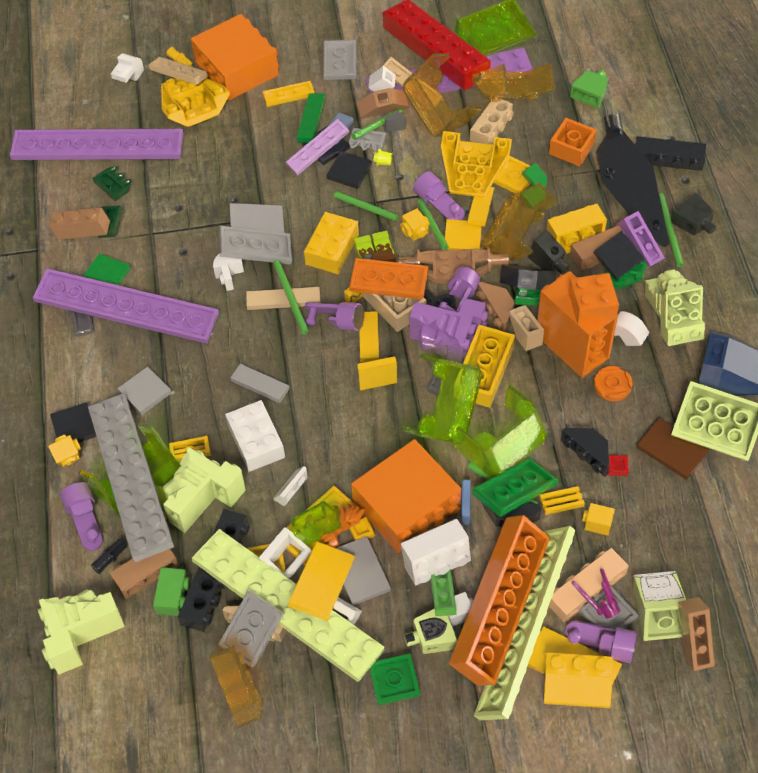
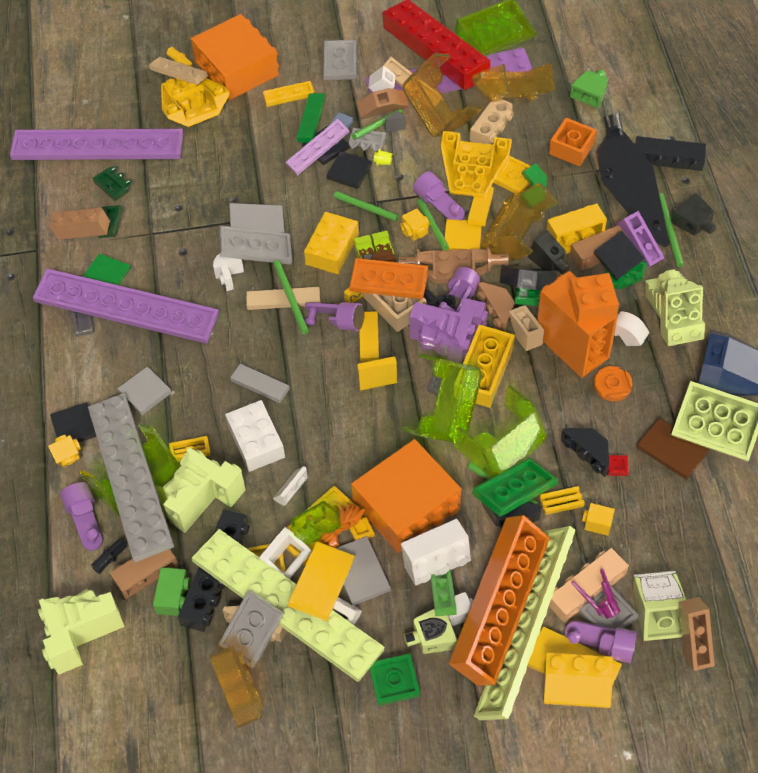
white brick [111,53,144,83] -> none
medium blue tile [461,480,470,526] -> none

